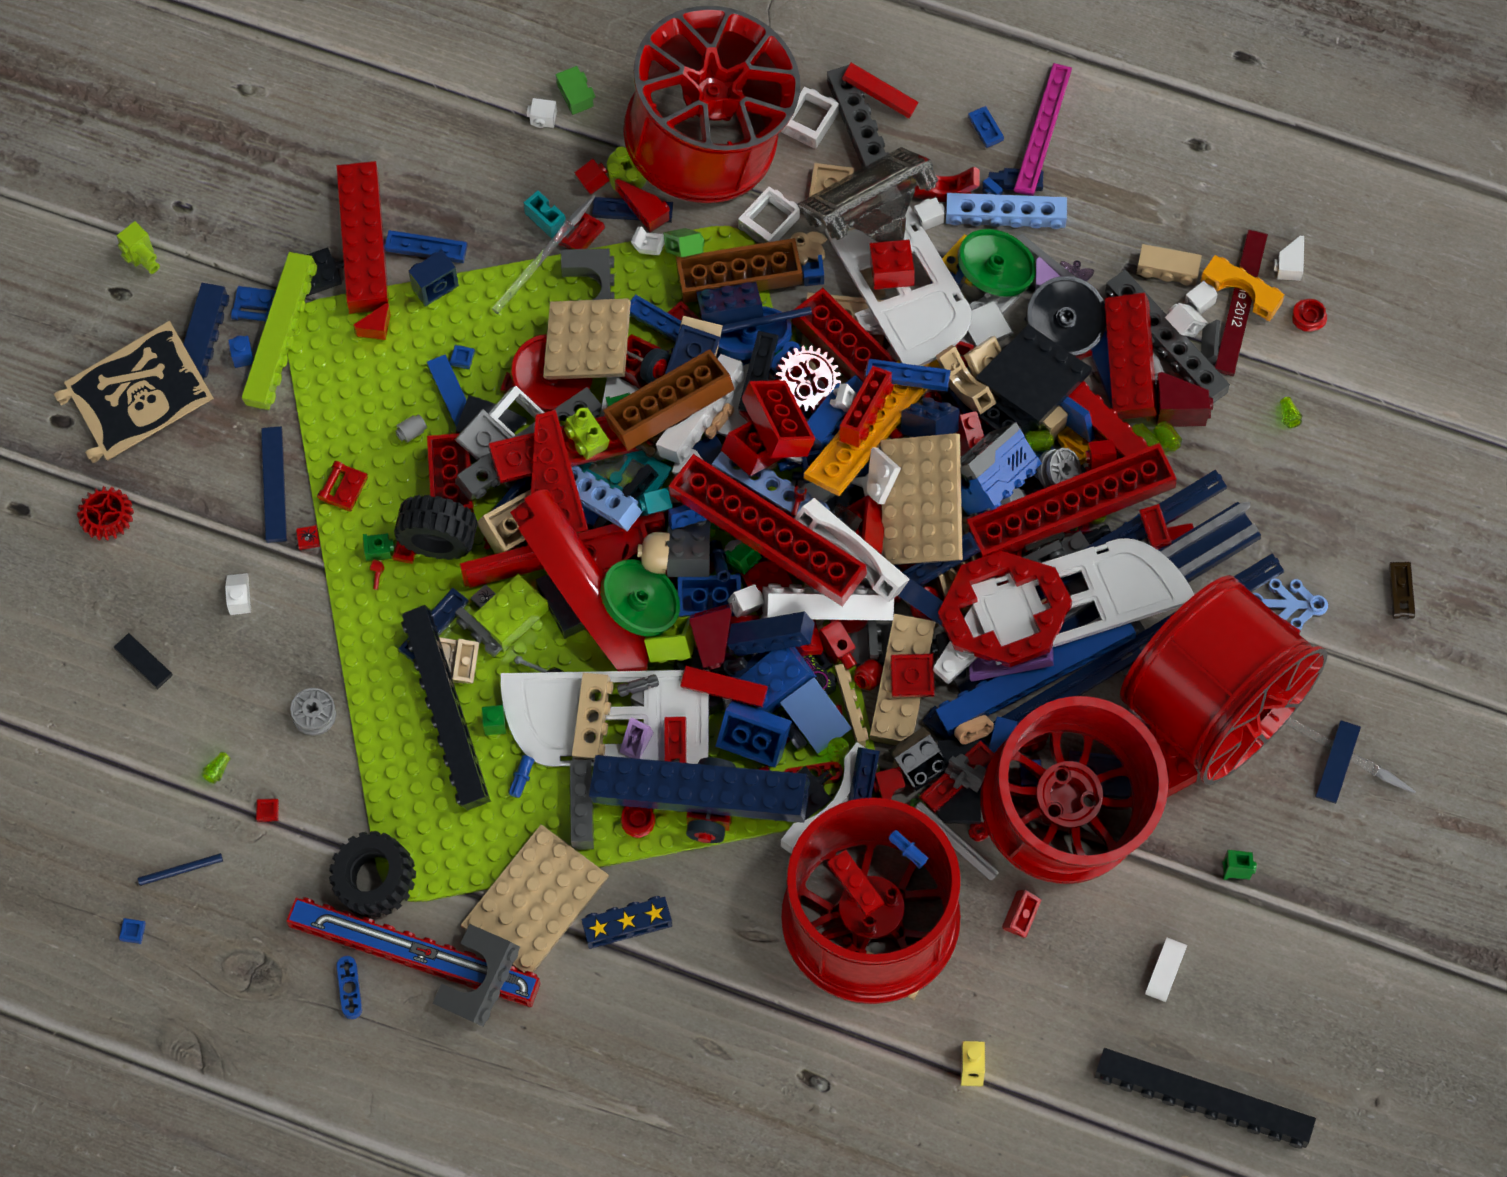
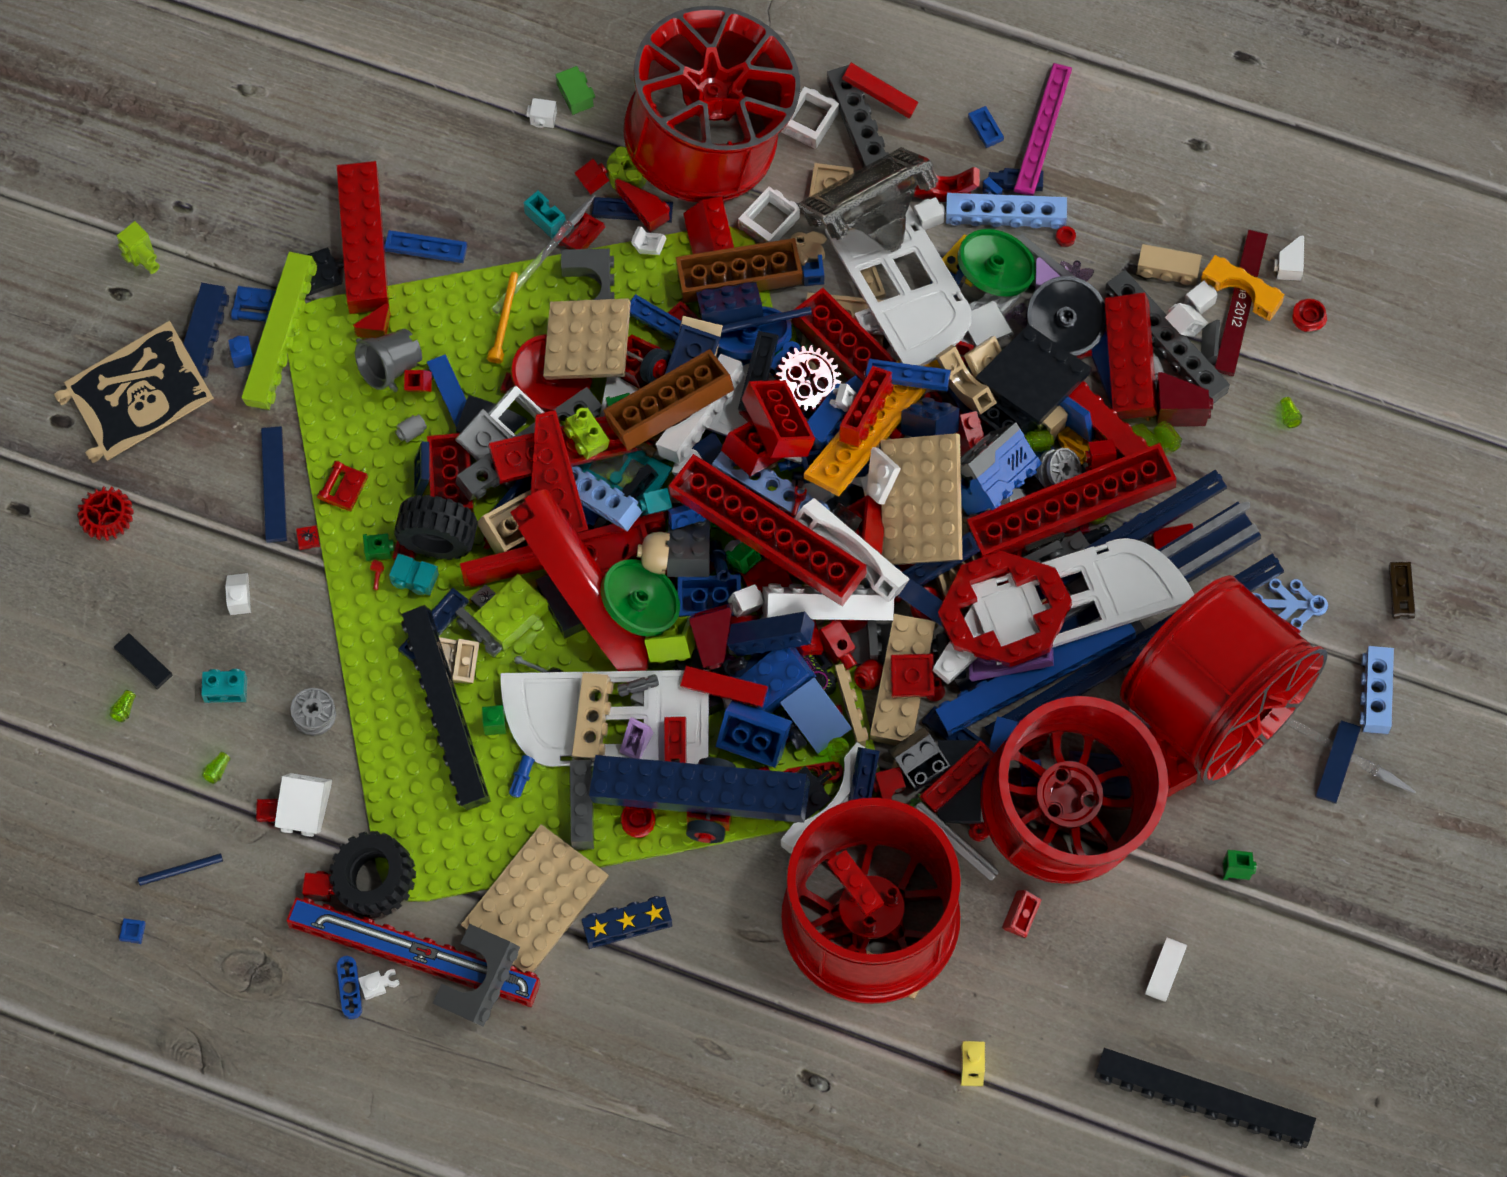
dark blue brick [408,250,459,307] -> none
blue tile [450,345,475,370] -> none
bright green brick [663,228,704,257] -> none
light nougat axle [704,403,734,439] -> none
red brick [869,239,914,290] -> none
blue axle [889,830,929,869] -> none
dark grey hips [945,754,986,792] -> none
light nougat beam [954,715,994,744] -> none
red tile [1139,504,1172,549] -> none
none -> clear neon green cone [109,690,136,722]
none -> teal brick [201,669,247,703]
none -> white slope [274,773,332,837]
none -> red brick [302,871,335,902]
none -> dark grey piece [355,329,422,392]
none -> white plate [358,969,399,1000]
none -> teal brick [389,554,439,596]
none -> red brick [404,370,432,392]
none -> tile [414,441,430,496]
none -> light orange piece [487,272,518,364]
none -> red slope [683,196,734,254]
none -> red cone [927,677,945,701]
none -> clear purple plant [1004,303,1027,329]
none -> red tile [1056,226,1076,247]
none -> light blue brick [1360,646,1394,734]

